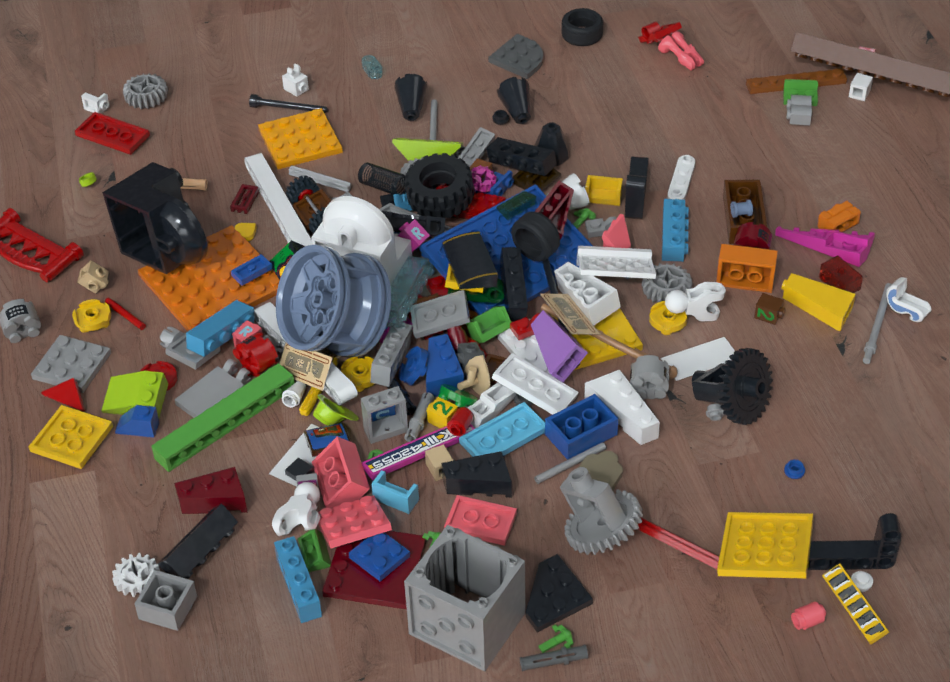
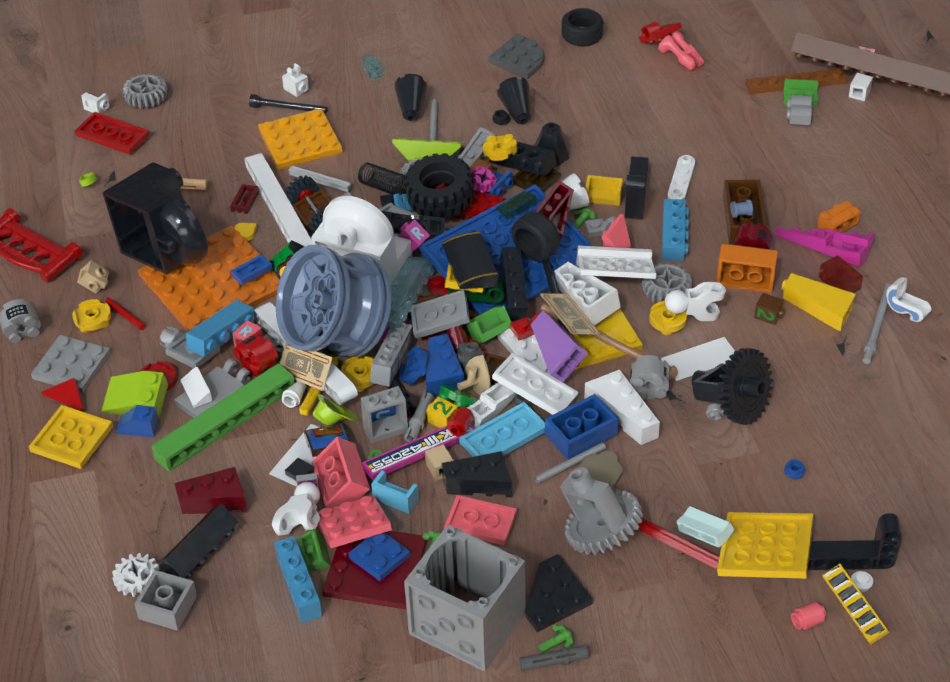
none -> white slope [181,367,212,408]
none -> yellow plate [482,134,518,161]
none -> light aqua piece [676,506,735,548]

